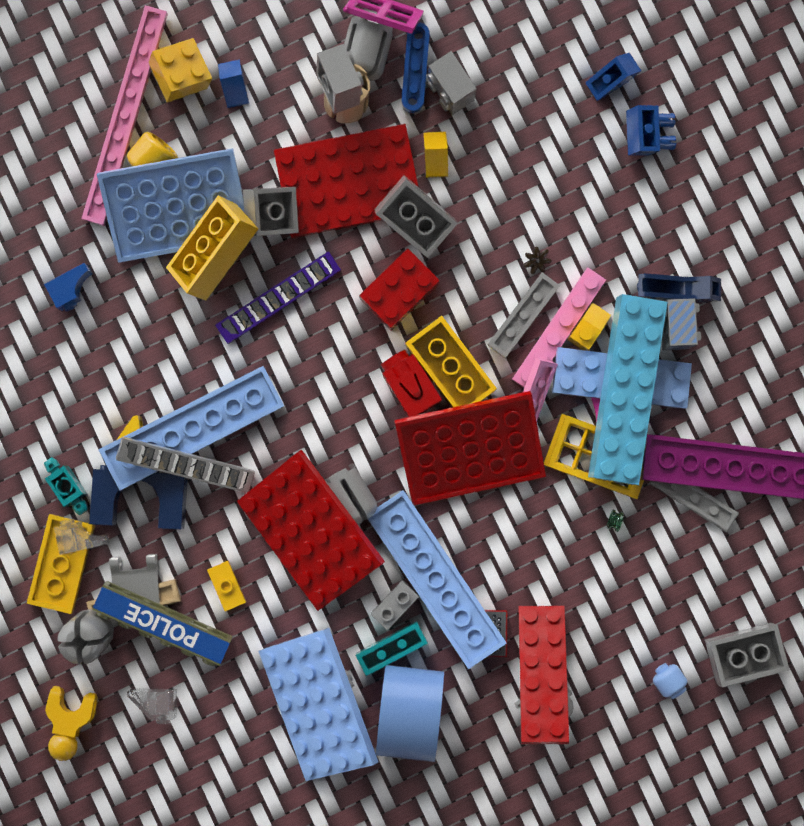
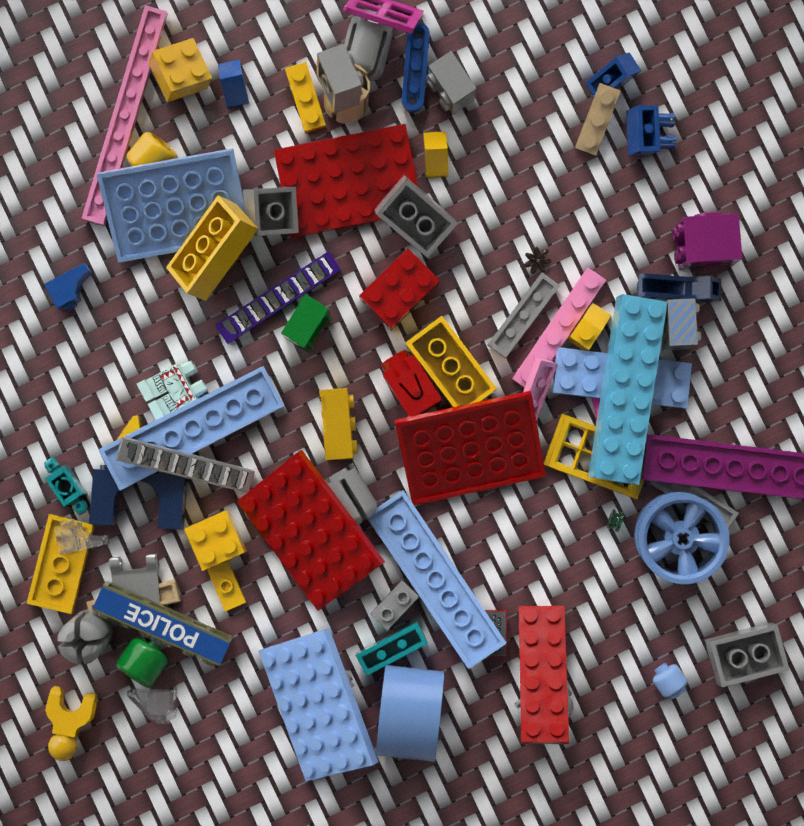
none -> green head [116,638,168,688]
none -> light aqua hips [137,361,208,420]
none -> yellow brick [184,510,248,571]
none -> green container [281,294,332,352]
none -> yellow plate [285,62,326,133]
none -> yellow wedge [319,388,358,461]
none -> tan plate [575,83,621,155]
none -> medium blue wheel [634,491,730,584]
none -> magenta brick [672,212,742,270]

